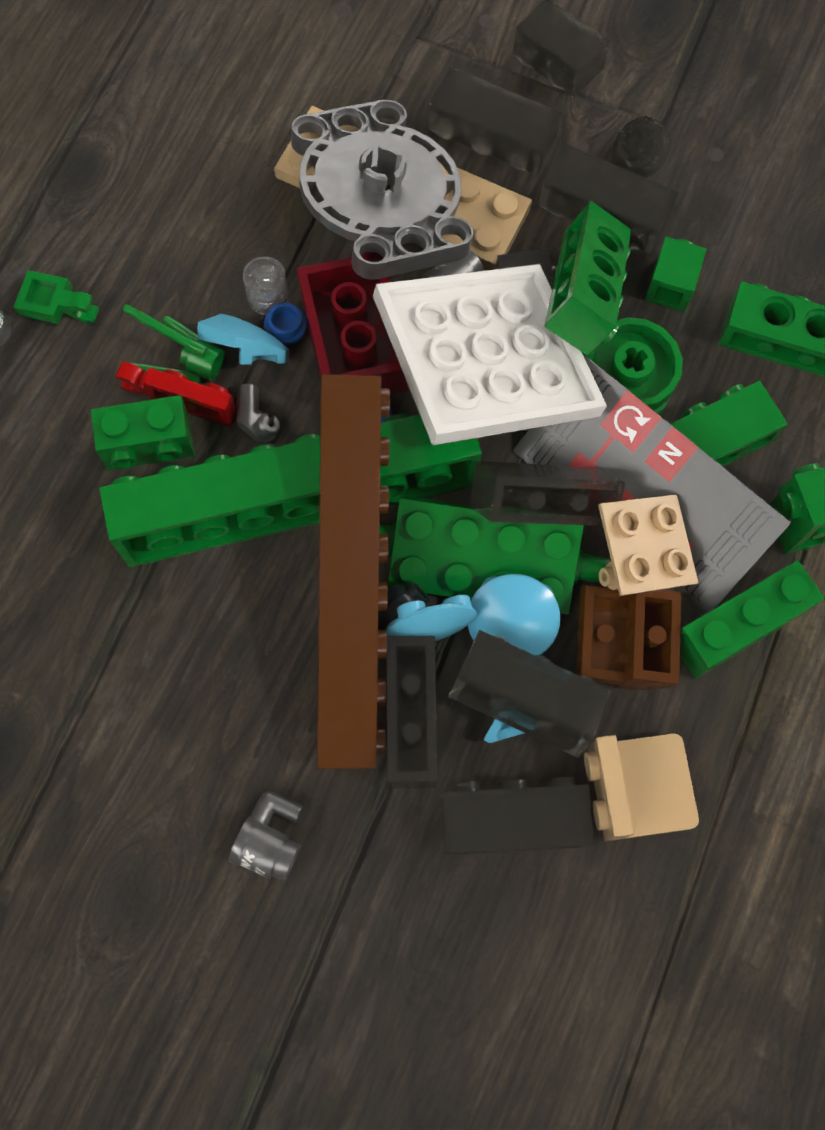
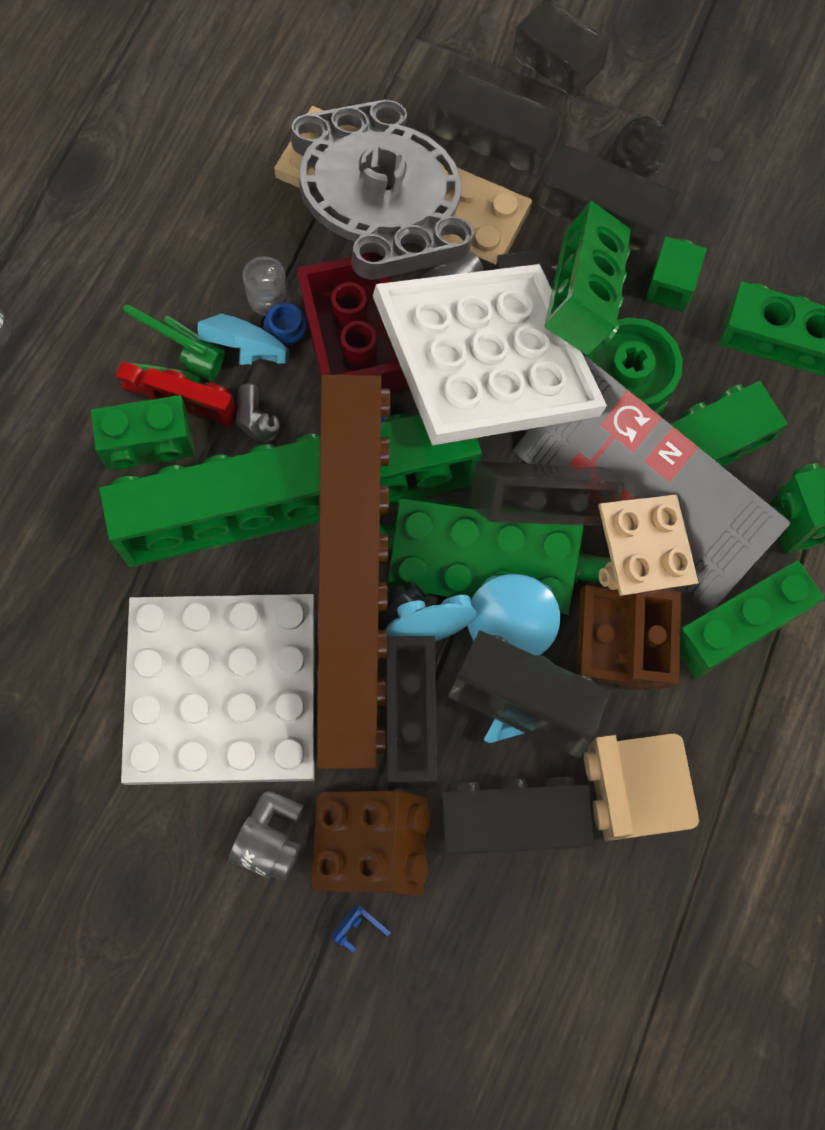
green plate [13,270,99,324] -> none
none -> white plate [121,594,315,785]
none -> reddish brown bracket [311,791,430,896]
none -> blue piece [330,904,391,952]

